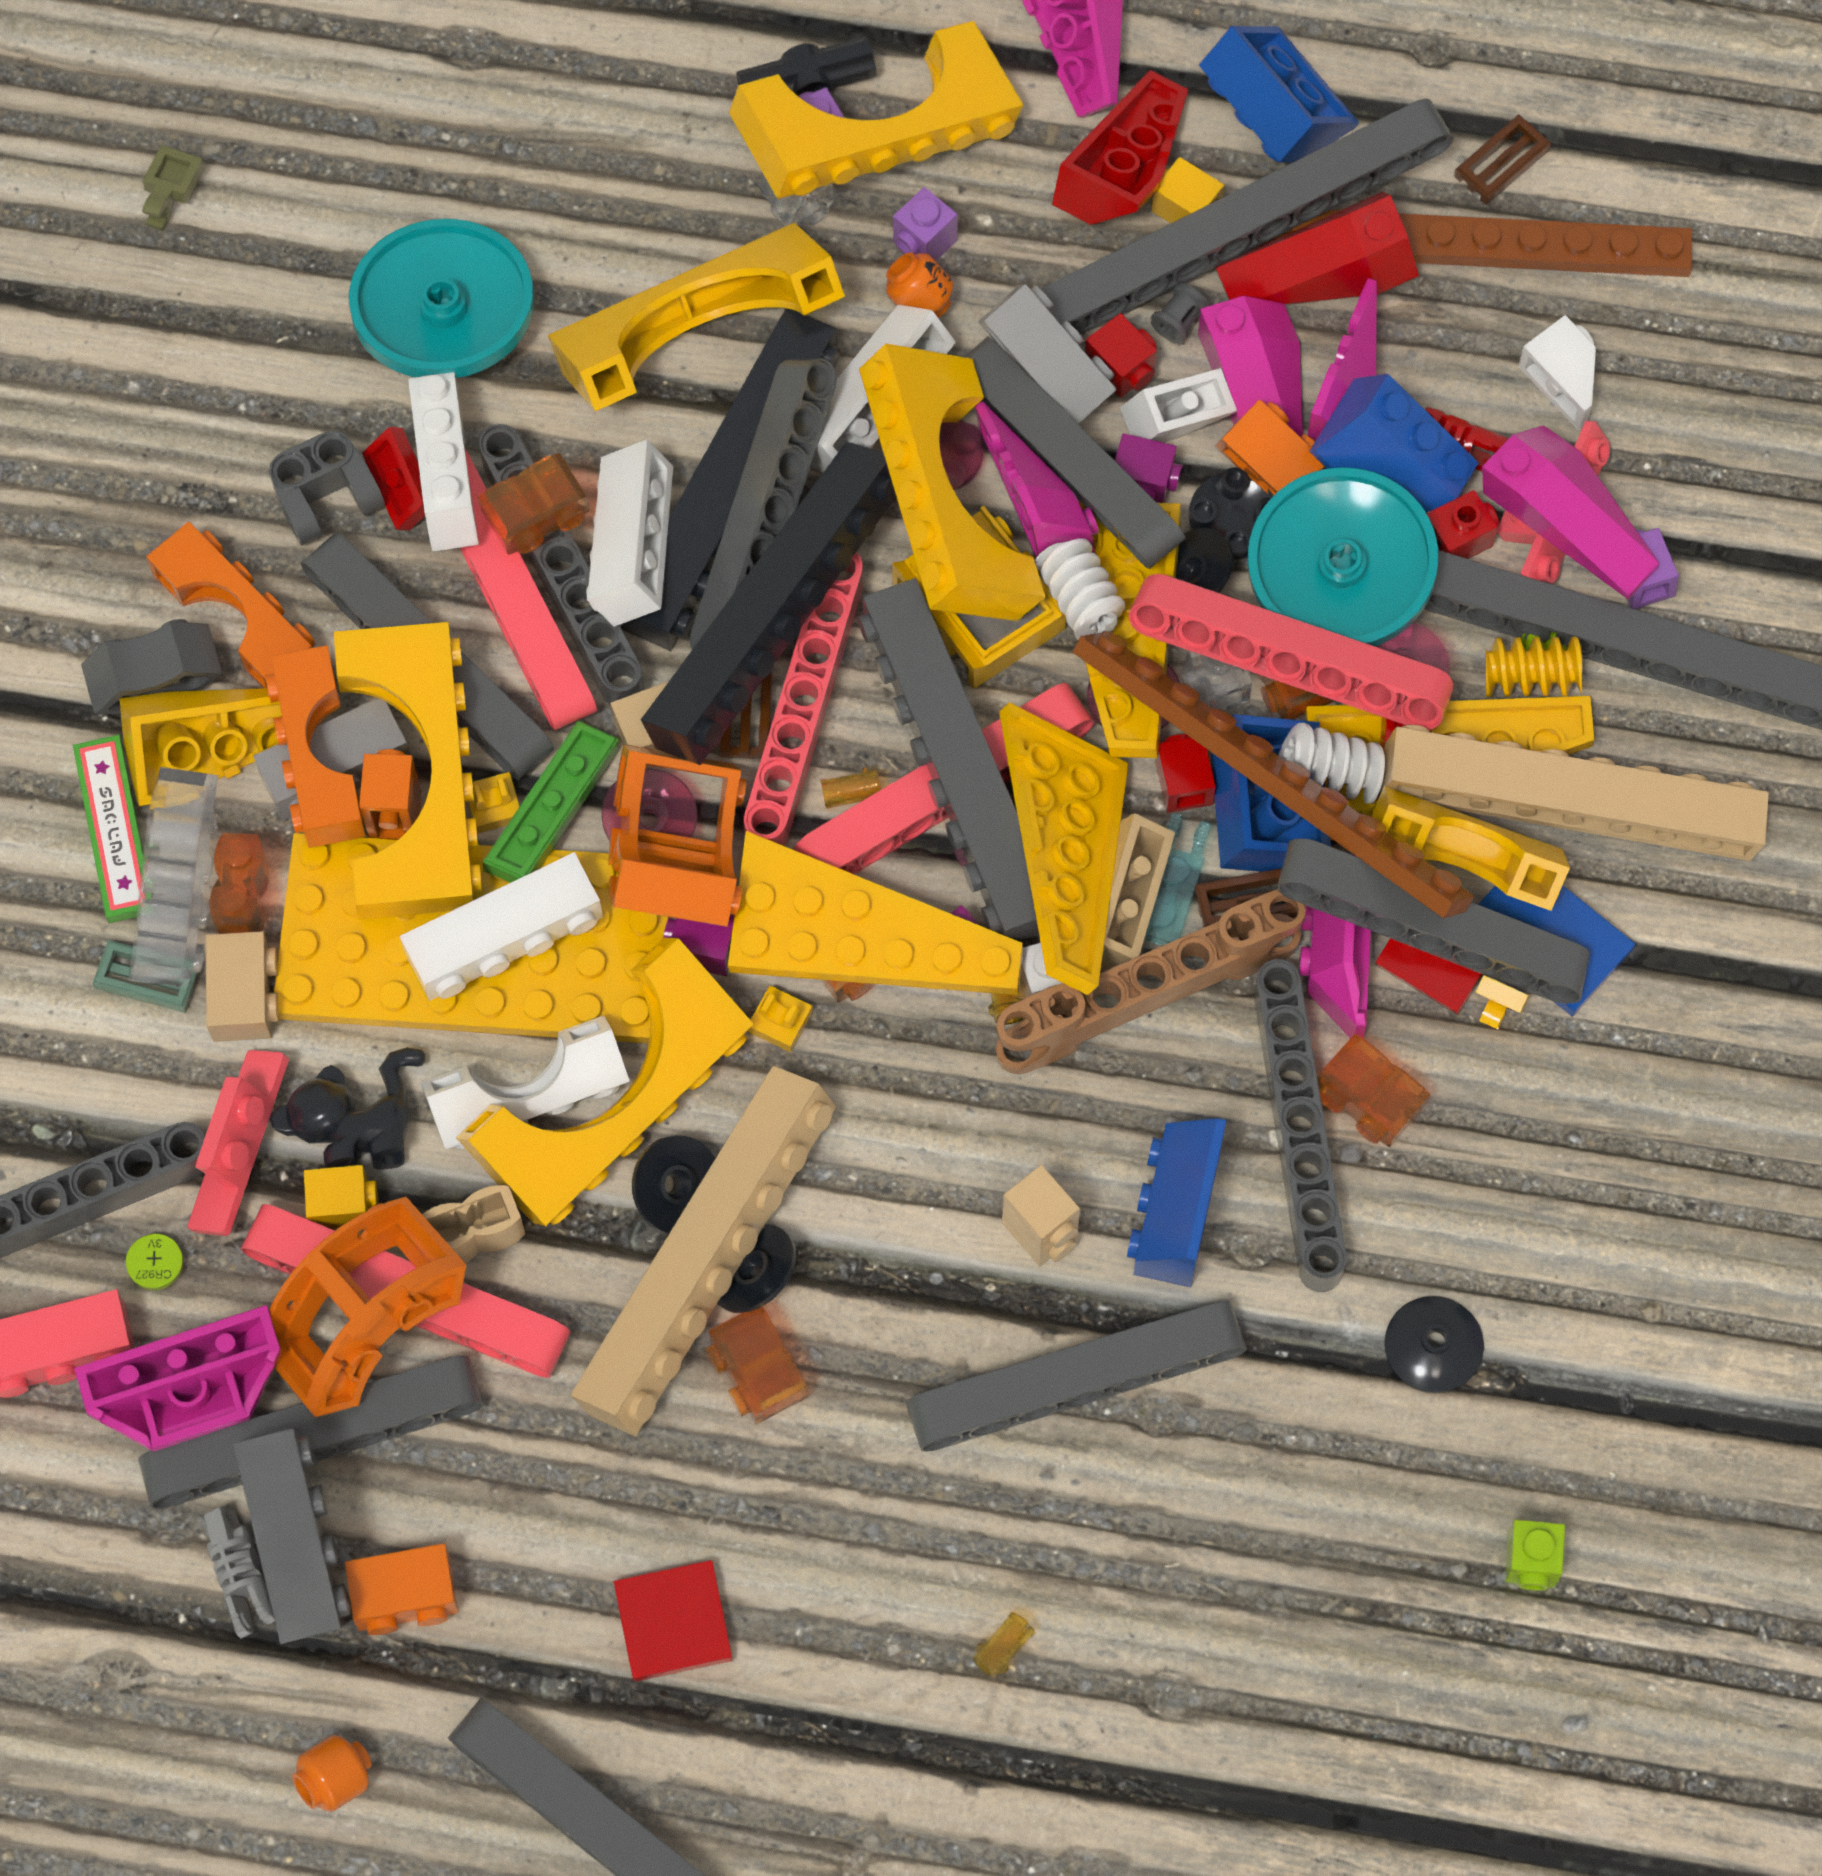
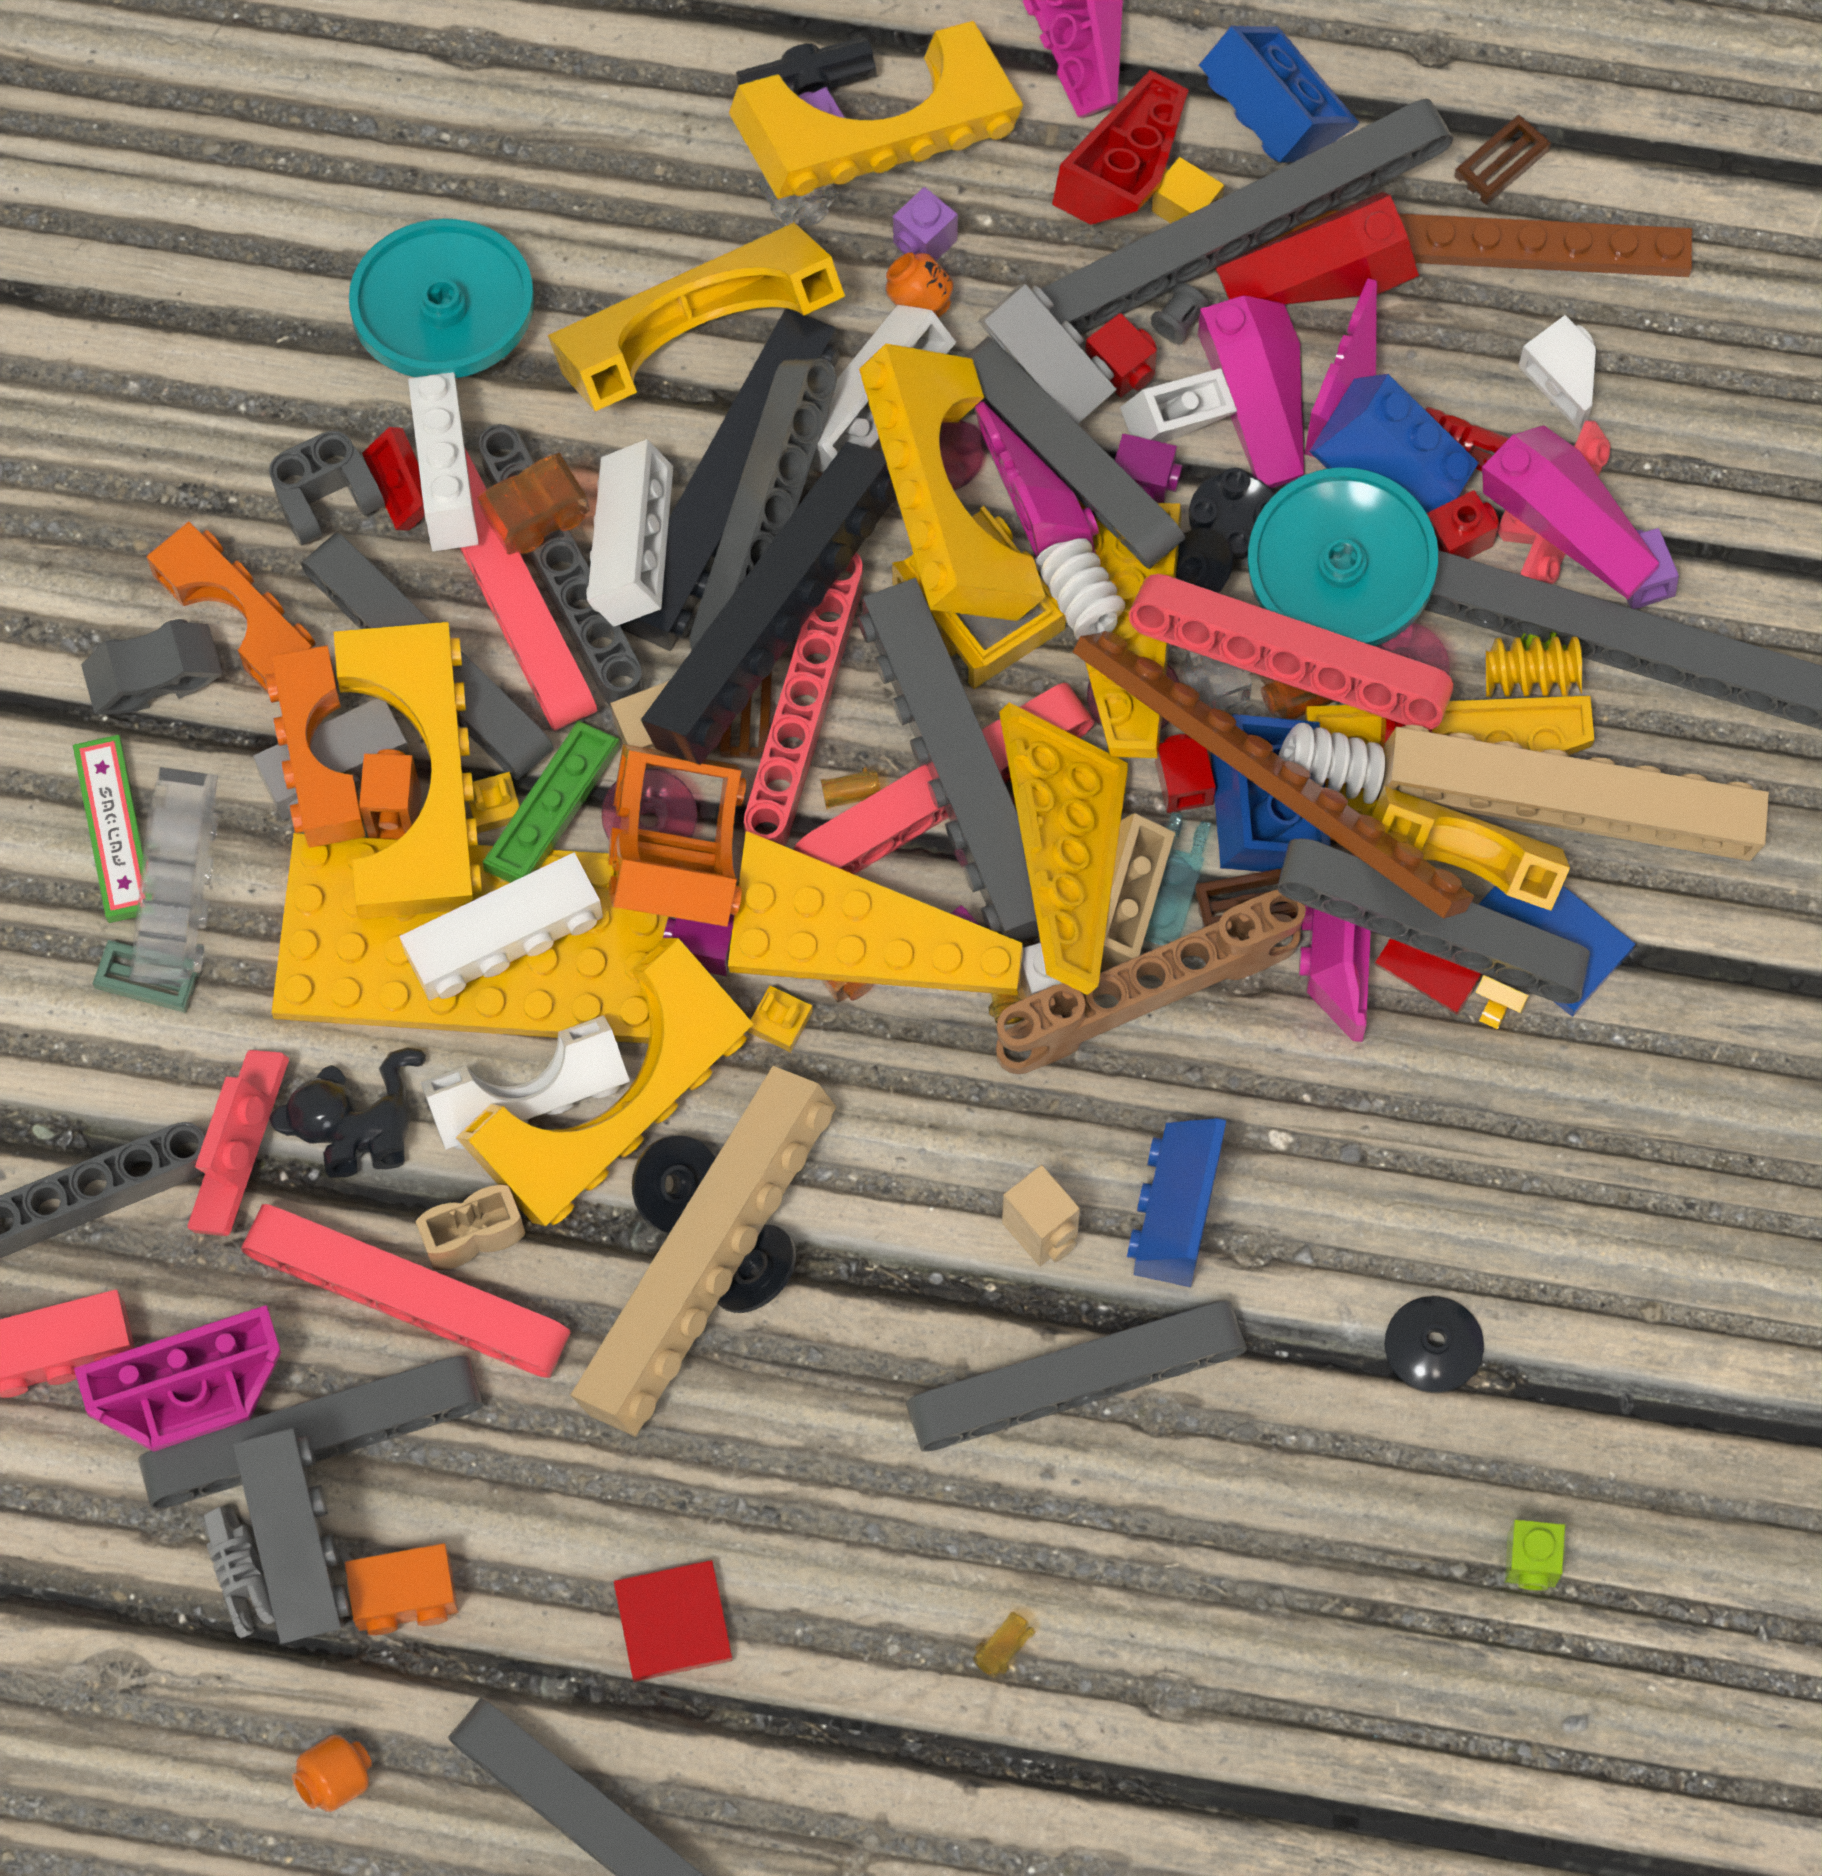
yellow wedge [119,688,321,806] -> none
lime piece [126,1234,184,1291] -> none
olive plate [142,145,205,231] -> none
tan brick [205,931,279,1042] -> none
clear orange brick [209,833,270,934] -> none
orange window [269,1197,466,1417] -> none
yellow brick [304,1165,378,1230] -> none
clear orange brick [705,1307,809,1425] -> none
orange brick [1215,399,1324,496] -> none
dark grey beam [1254,959,1346,1292] -> none
clear orange brick [1317,1034,1430,1147] -> none

